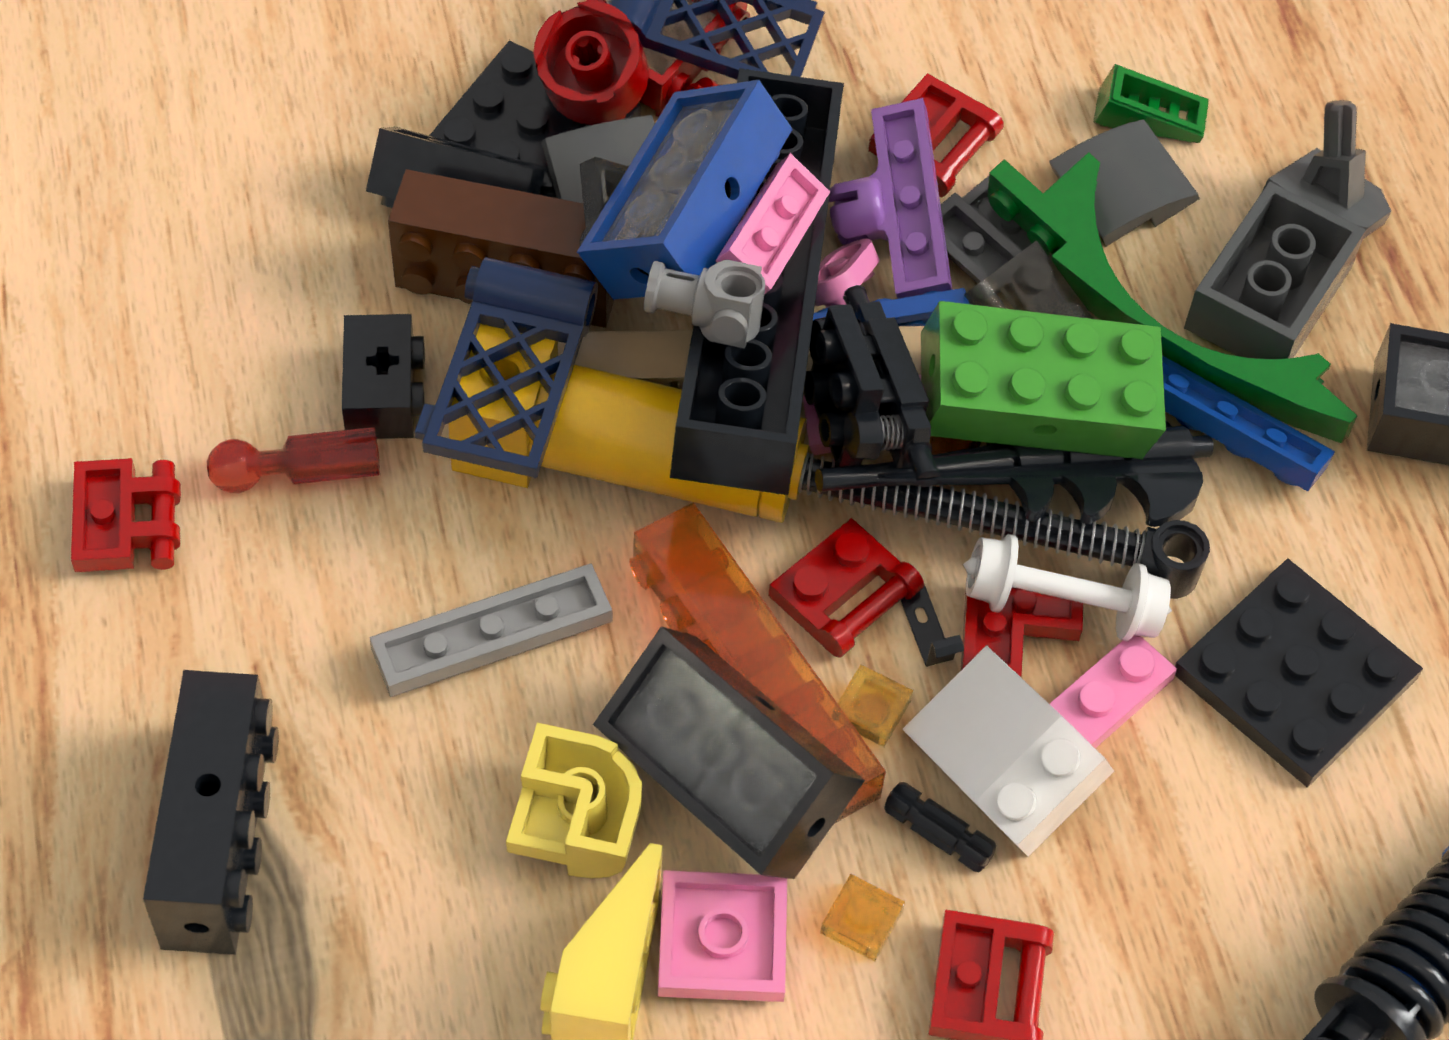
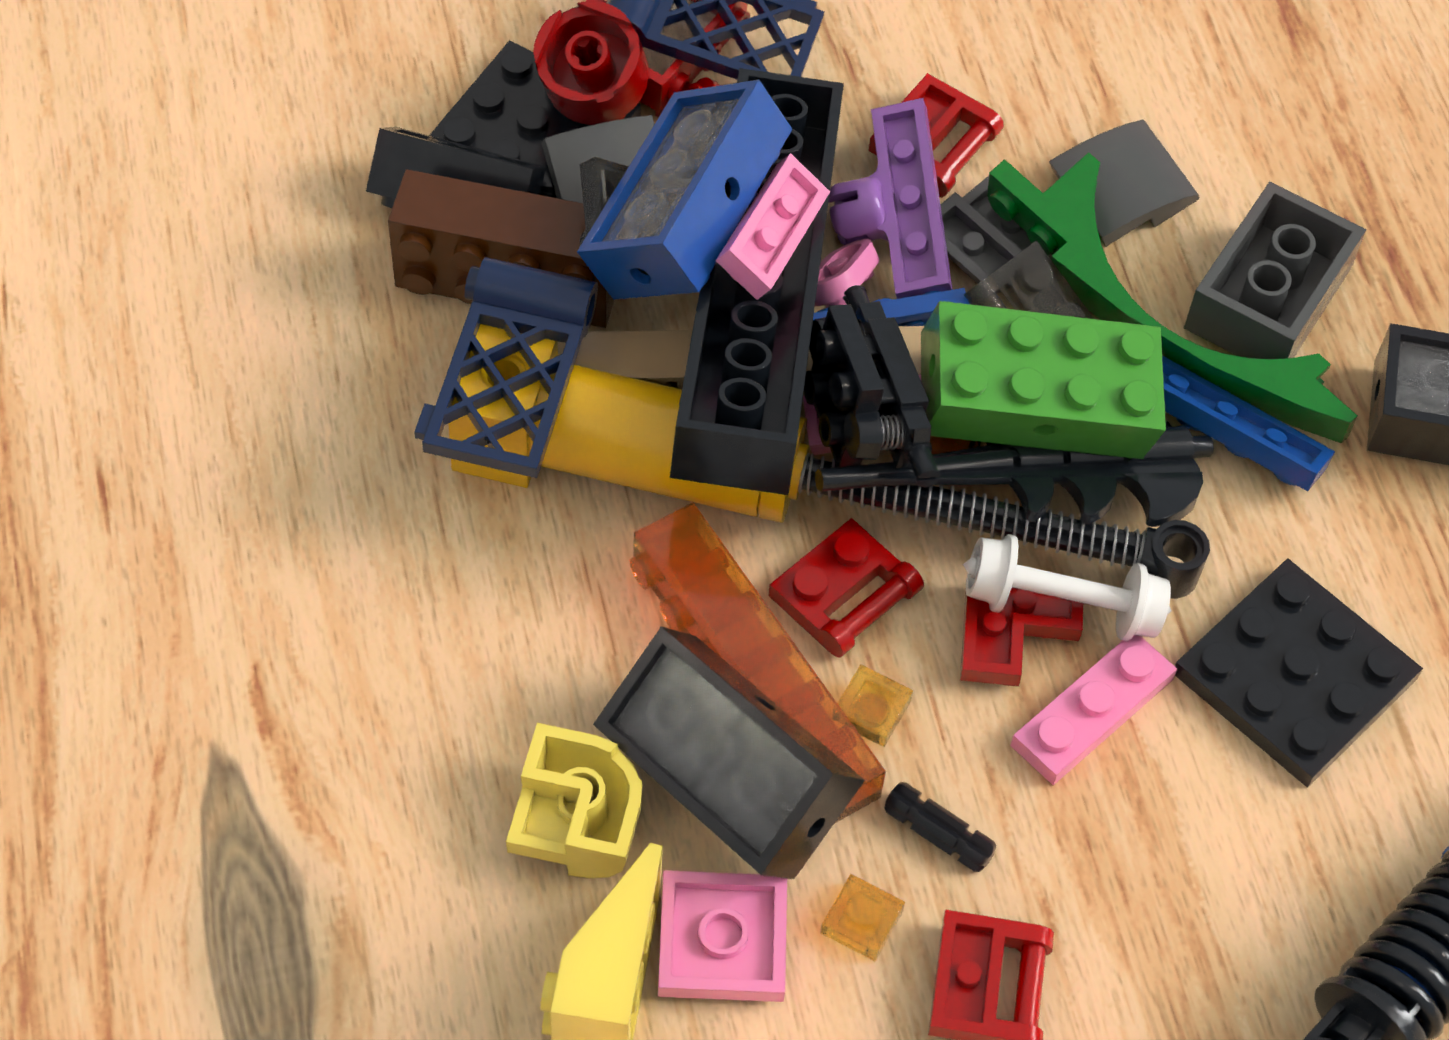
red plate [71,458,181,572] -> none
black brick [143,670,279,955] -> none
clear red piece [207,427,381,493] -> none
black brick [342,314,425,440] -> none
light grey plate [369,563,613,697] -> none
light grey connector [644,260,765,348] -> none
black piece [901,584,964,667] -> none
white slope [903,645,1114,856] -> none
green slope [1094,64,1209,143] -> none
dark grey piece [1262,100,1392,239] -> none

